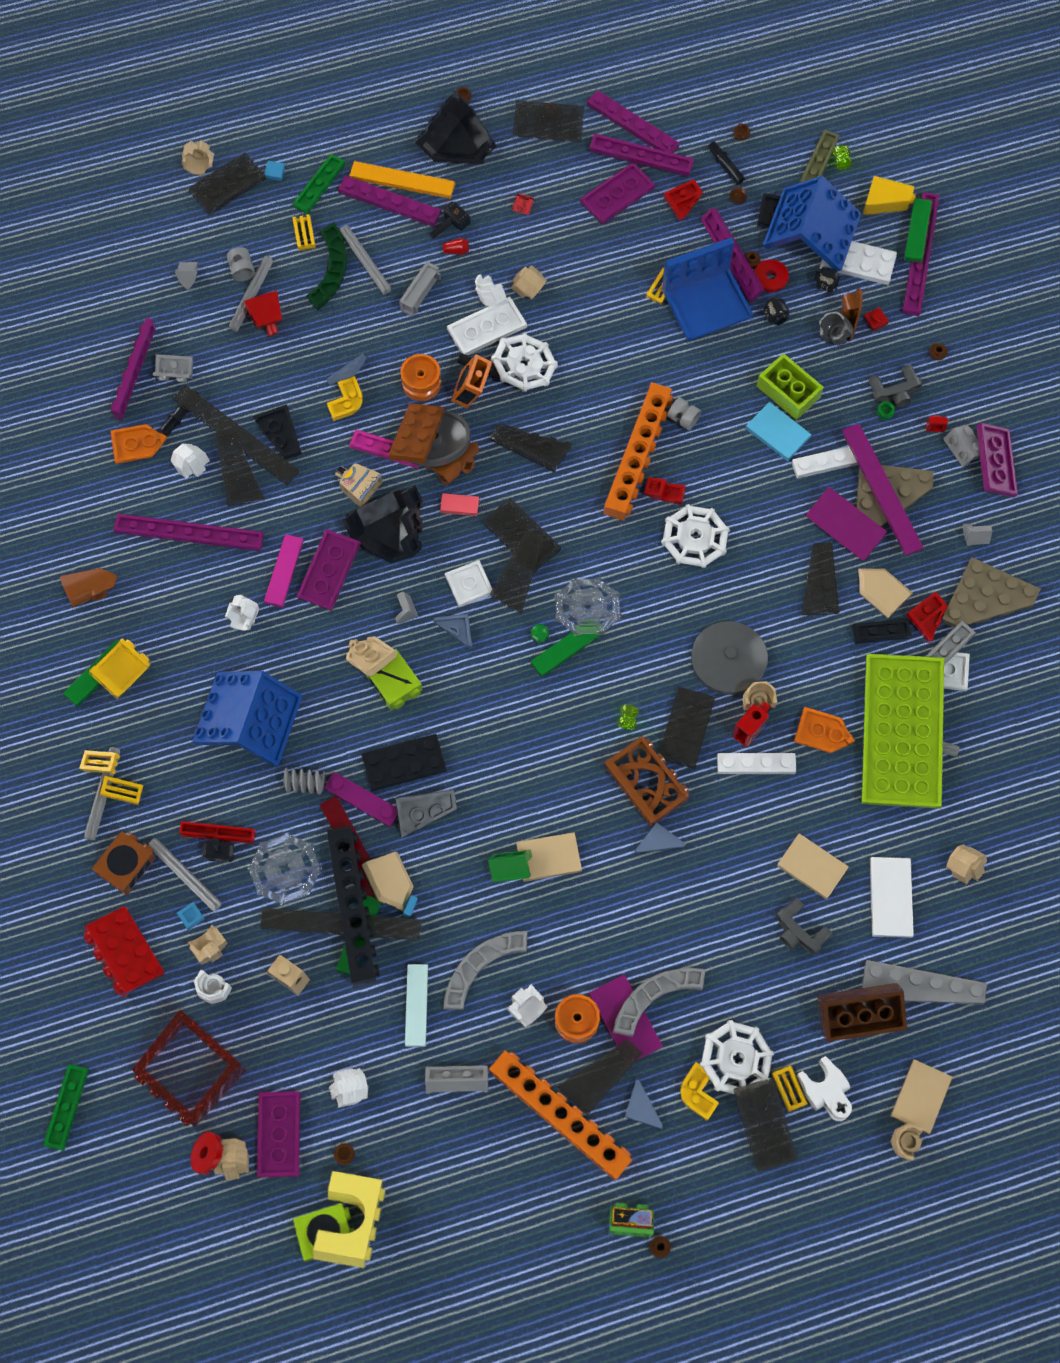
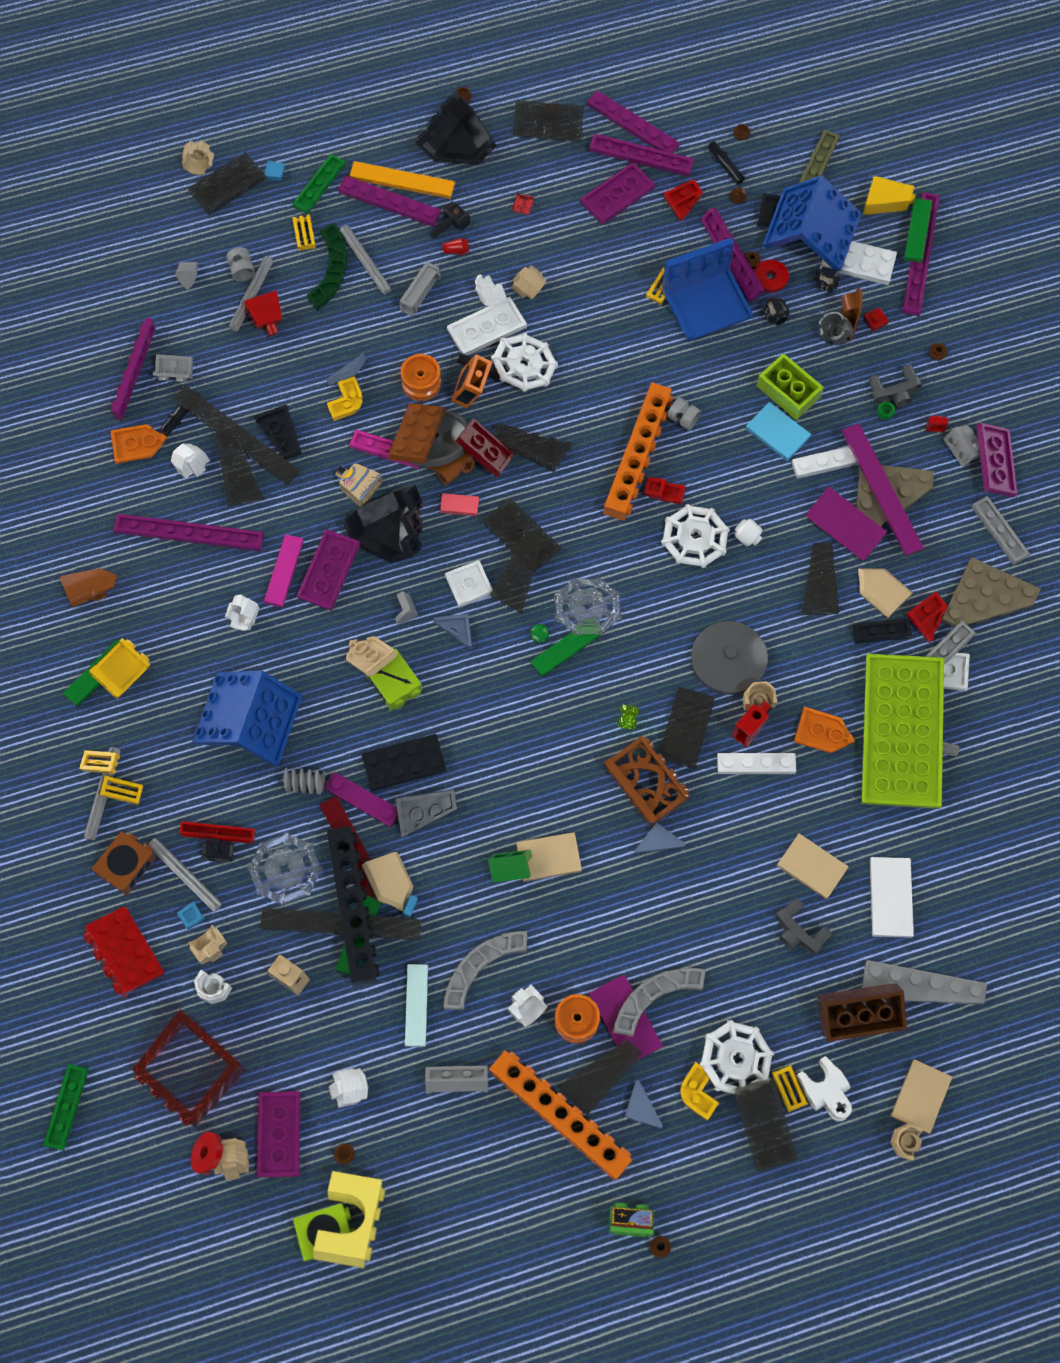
clear neon green wheel [833,145,853,170] -> none
tan hair [946,845,987,885] -> none
light grey tile [963,523,993,546] -> none
none -> dark red tile [455,418,515,477]
none -> white head [734,519,762,546]
none -> light grey tile [971,496,1030,565]

